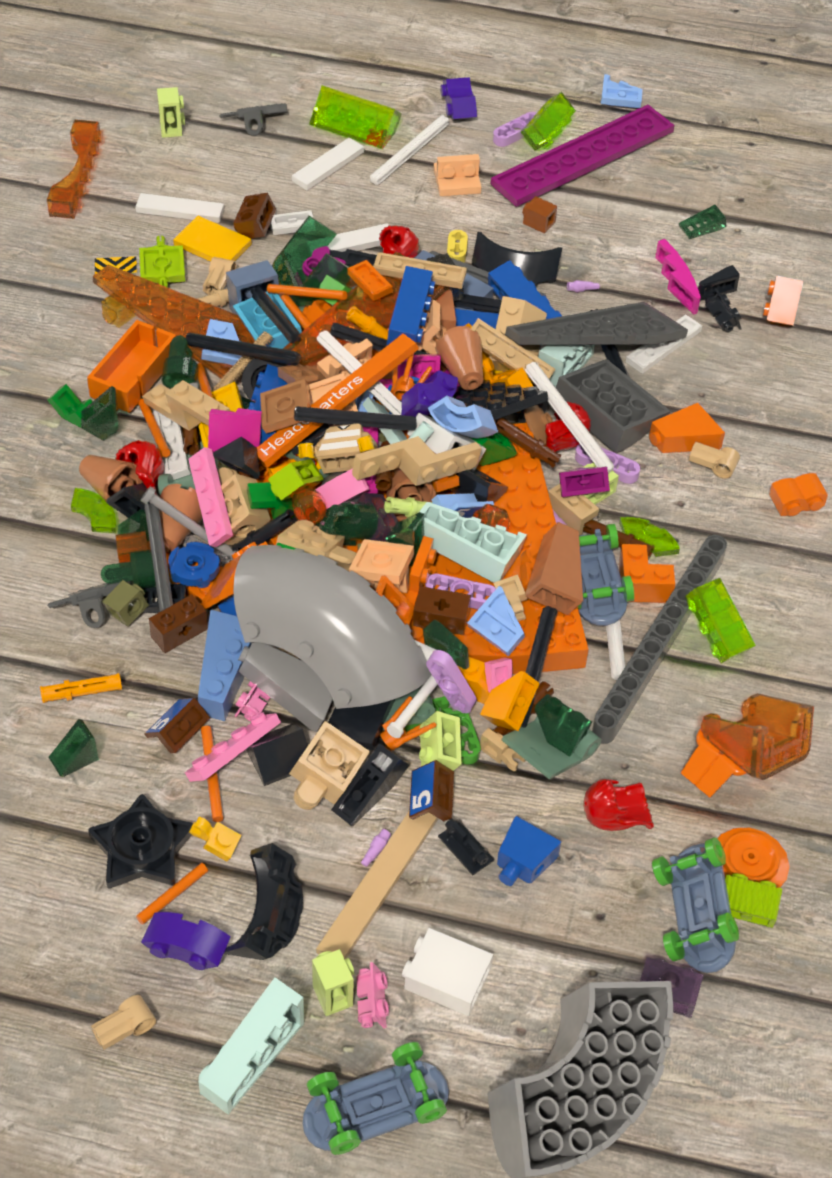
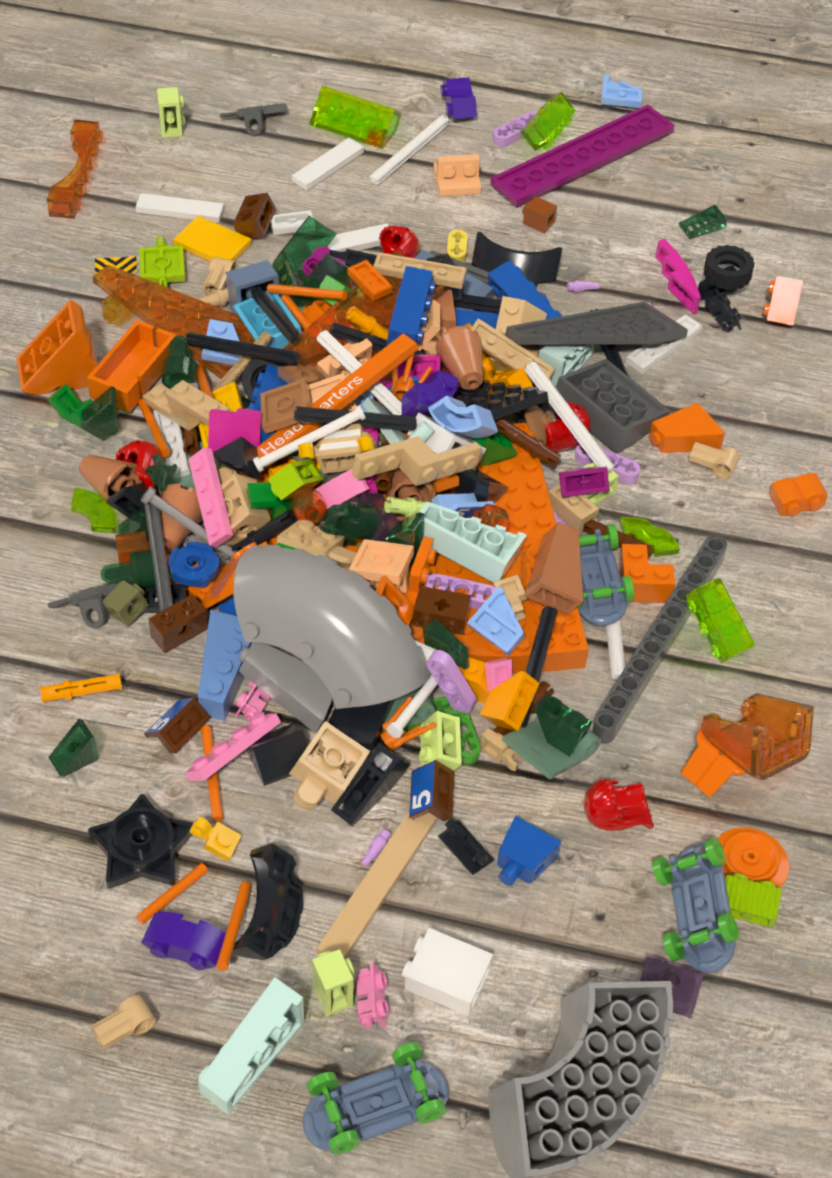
none -> orange brick [16,300,98,395]
none -> clear green animal [145,453,182,492]
none -> orange bar [216,882,251,971]
none -> white bar [253,405,366,472]
none -> black tyre [704,245,755,290]

